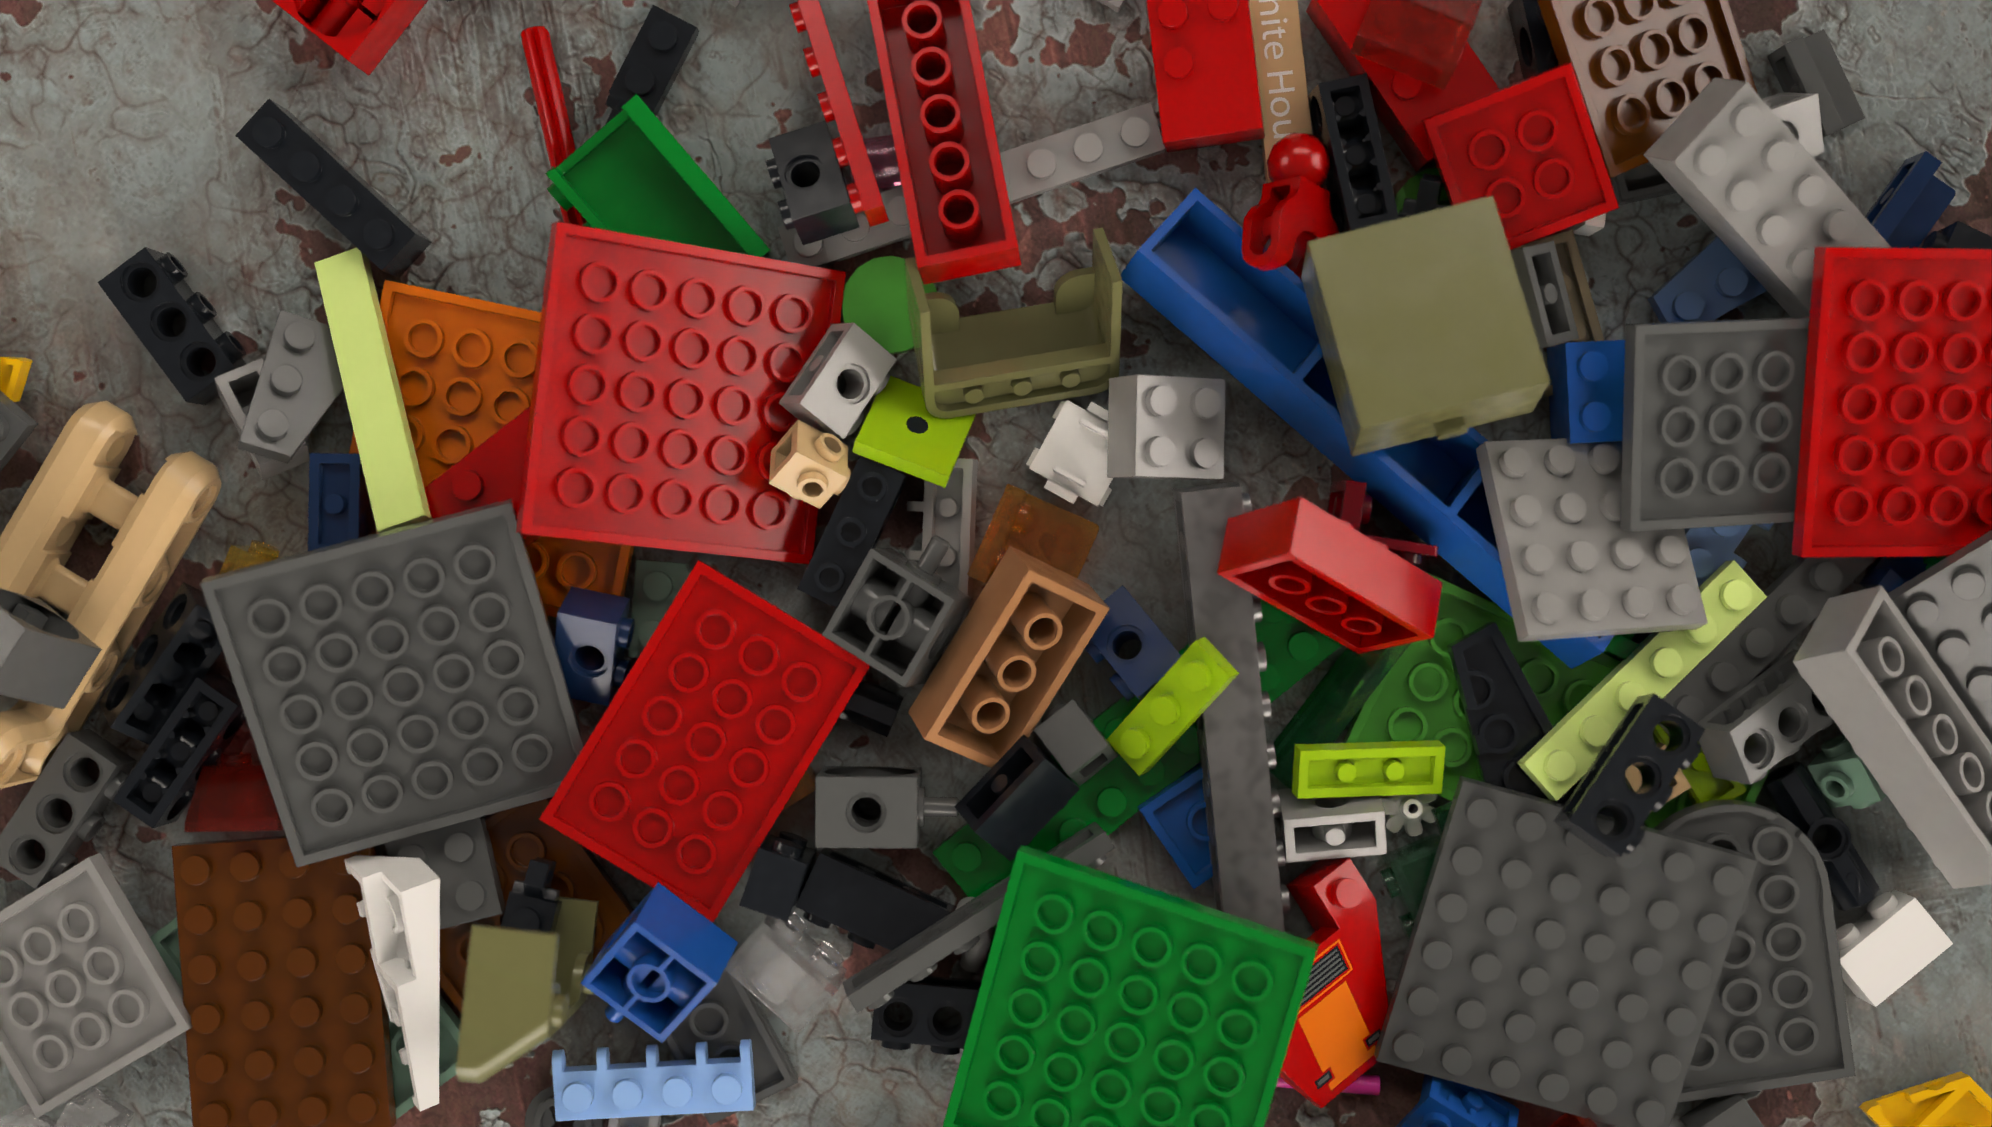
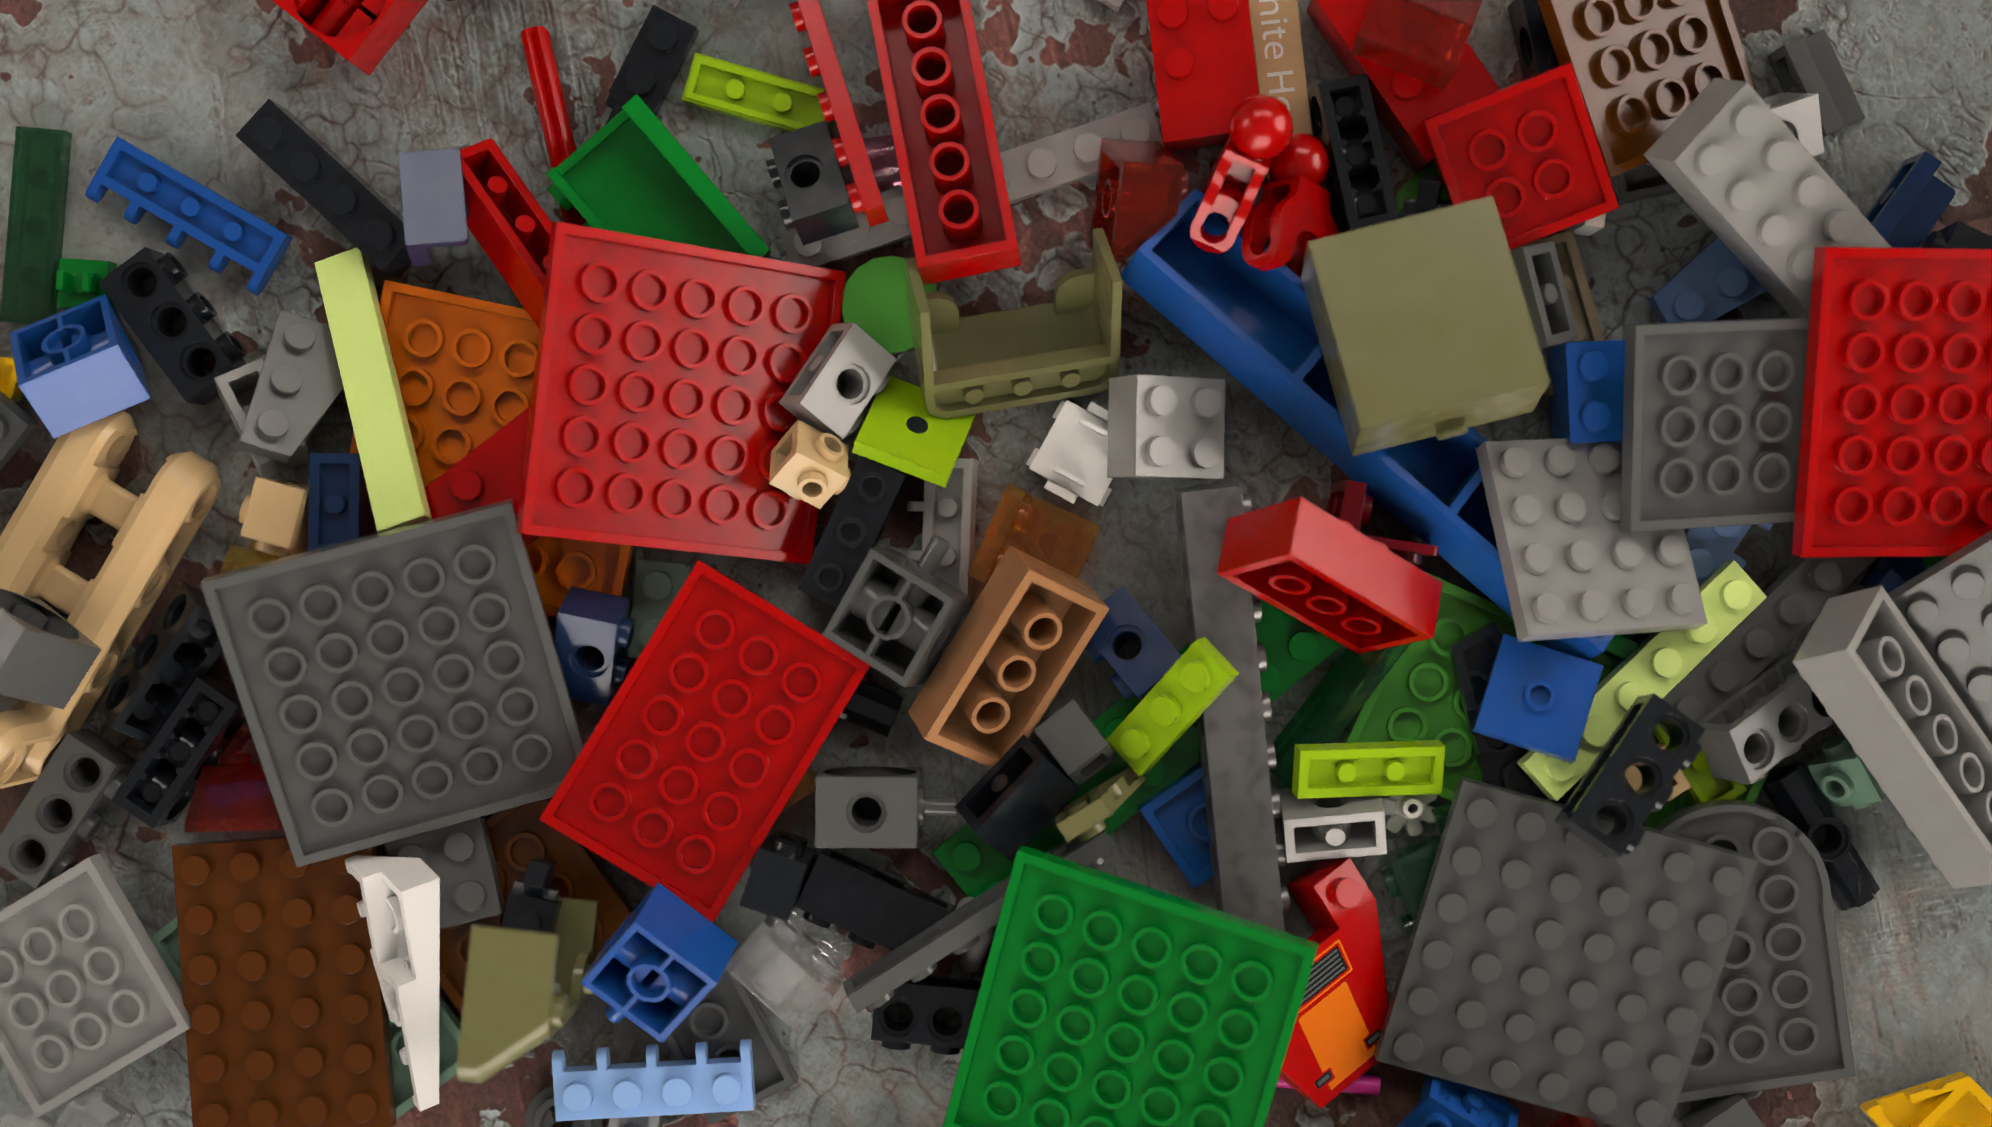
white brick [1836,890,1953,1007] -> none
none -> clear green tile [0,126,72,325]
none -> blue piece [9,294,151,439]
none -> green tile [56,258,117,309]
none -> blue hinge [85,136,294,296]
none -> tan brick [239,477,309,556]
none -> panel [398,148,469,266]
none -> red brick [460,138,552,328]
none -> lime tile [681,52,830,132]
none -> olive wing [1055,766,1146,842]
none -> clear red slope [1090,138,1188,262]
none -> red piece [1190,94,1294,253]
none -> blue plate [1473,634,1603,764]

